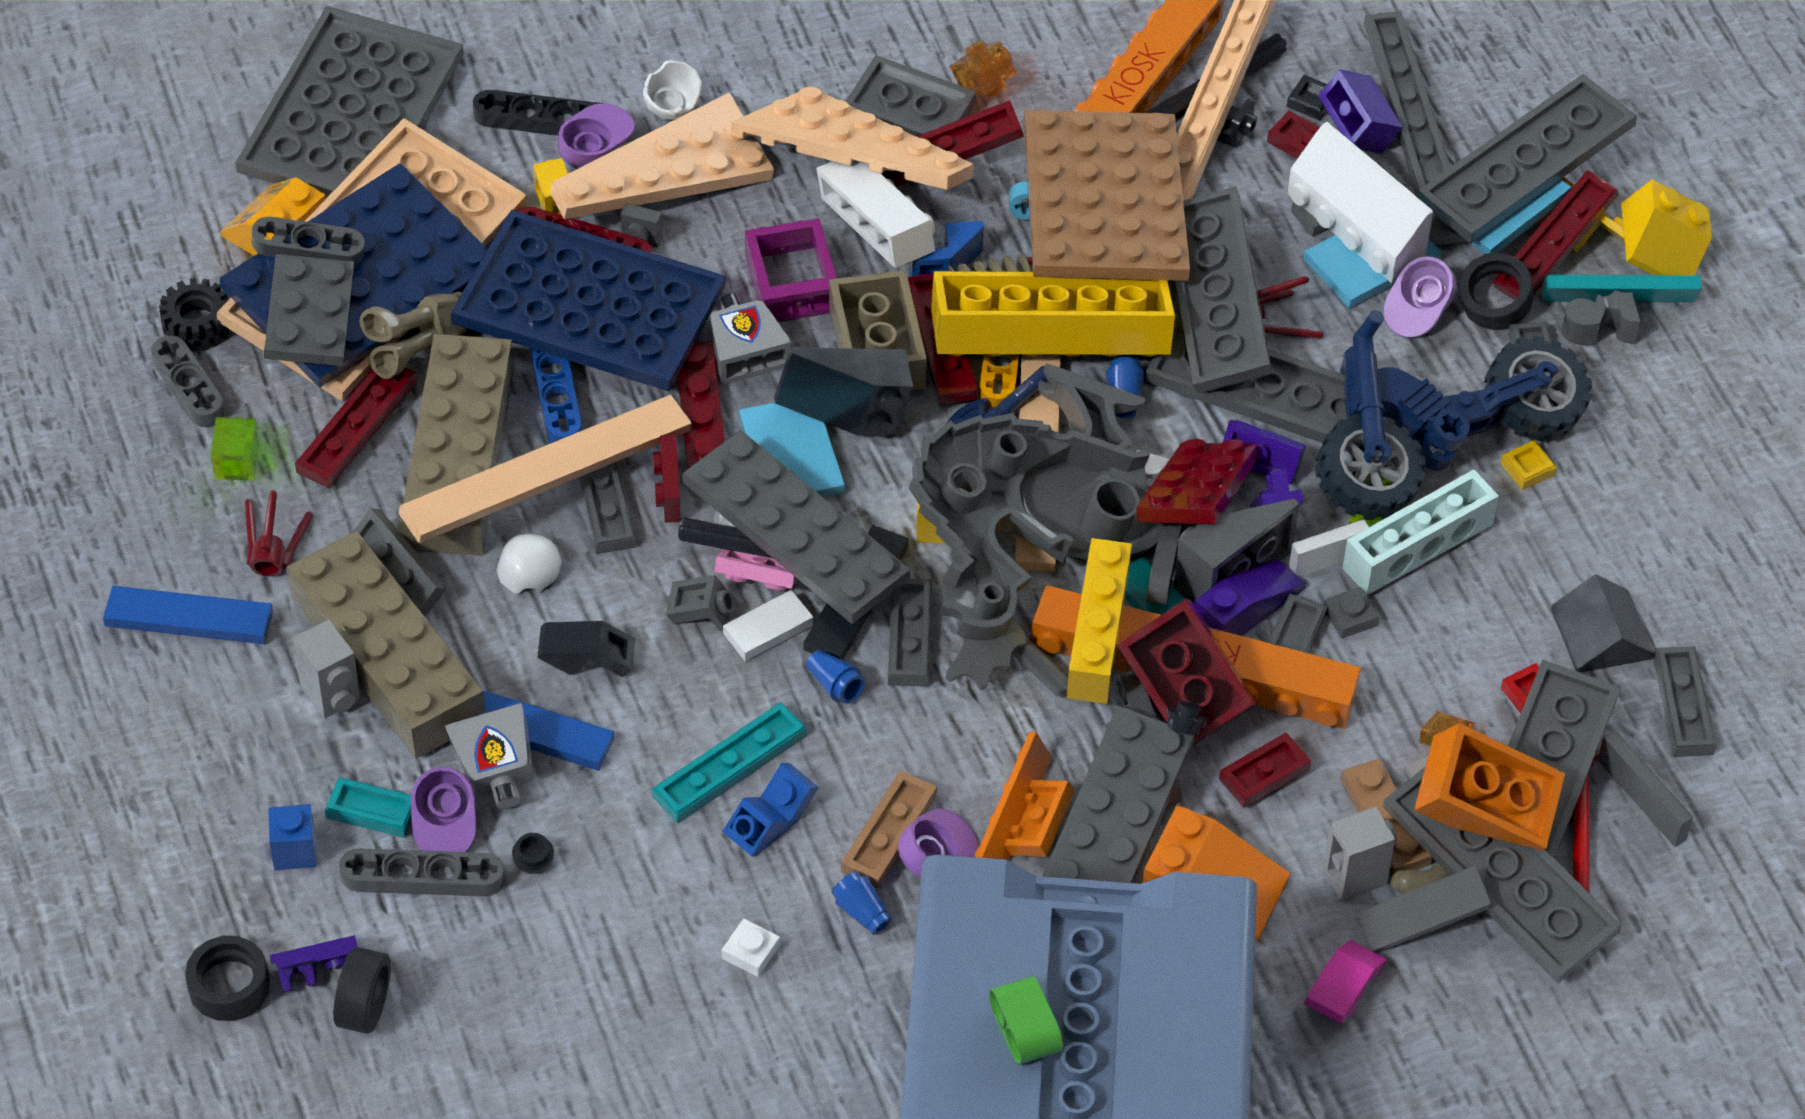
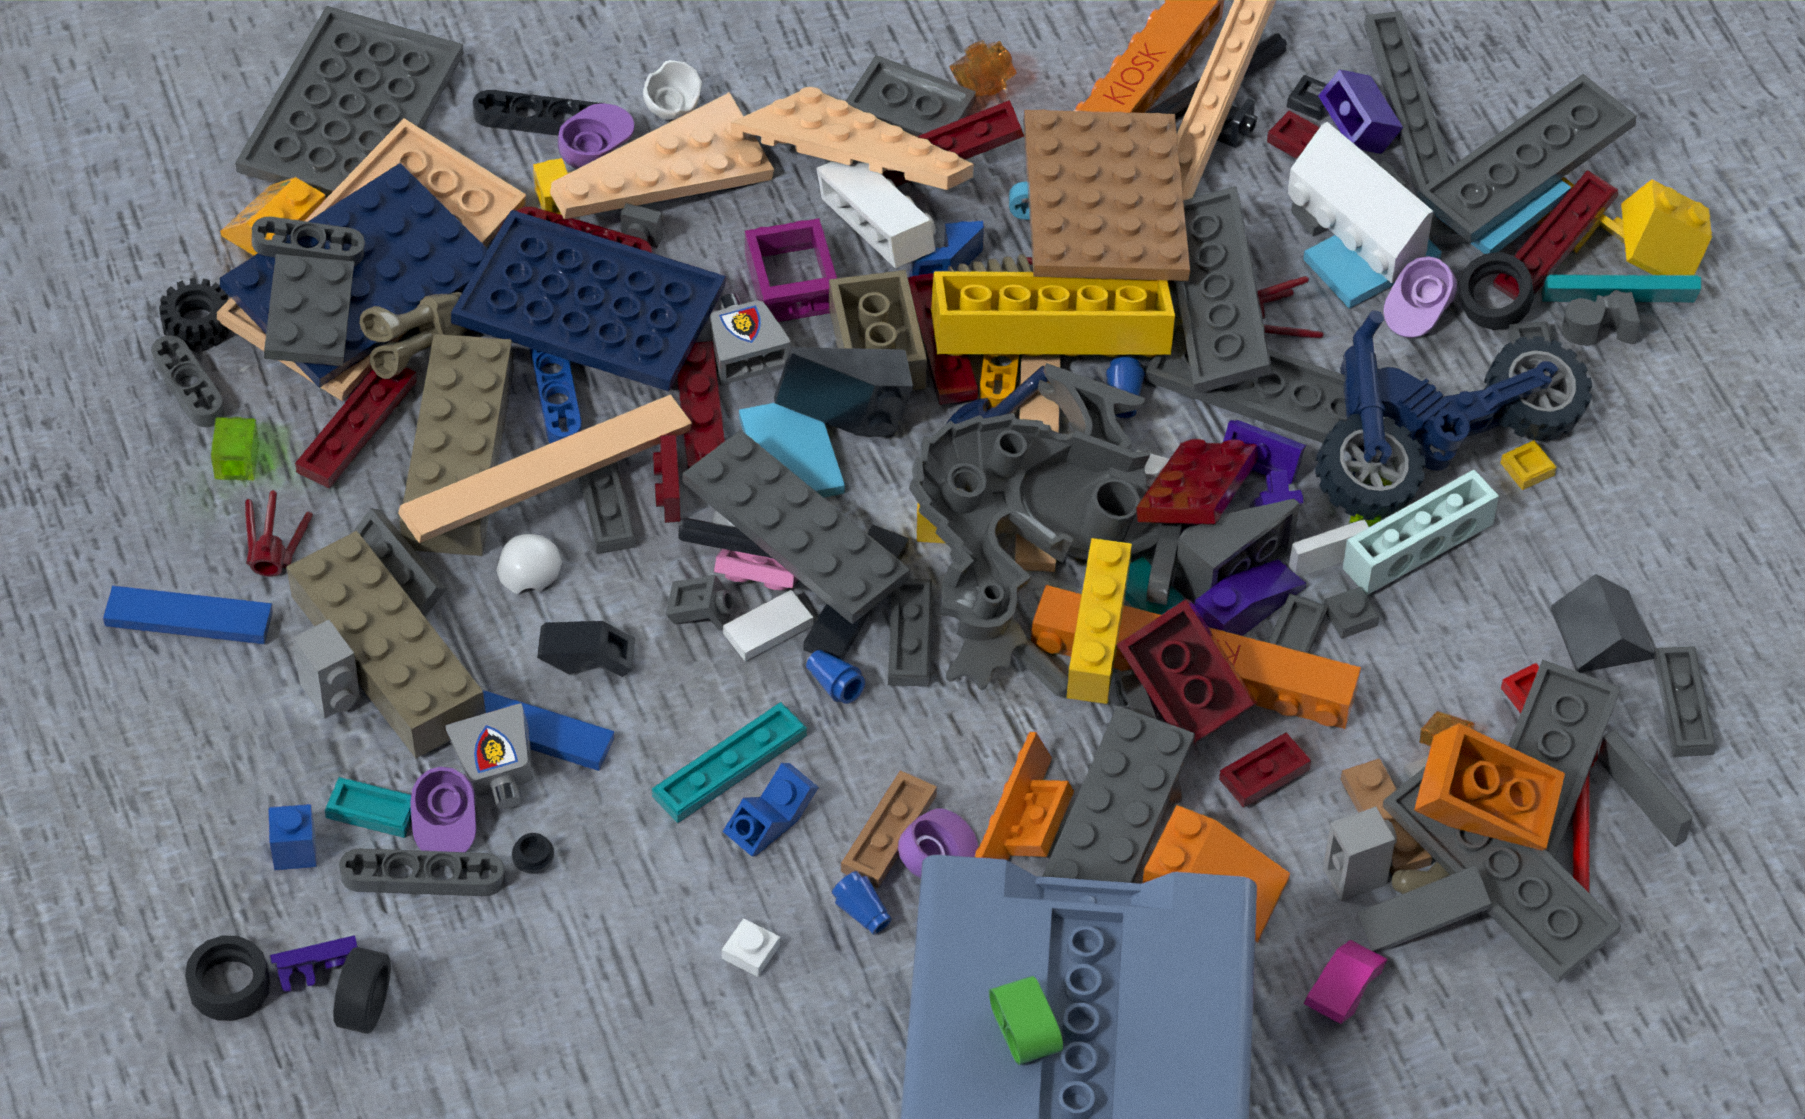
black plate [1166,701,1208,735] -> none

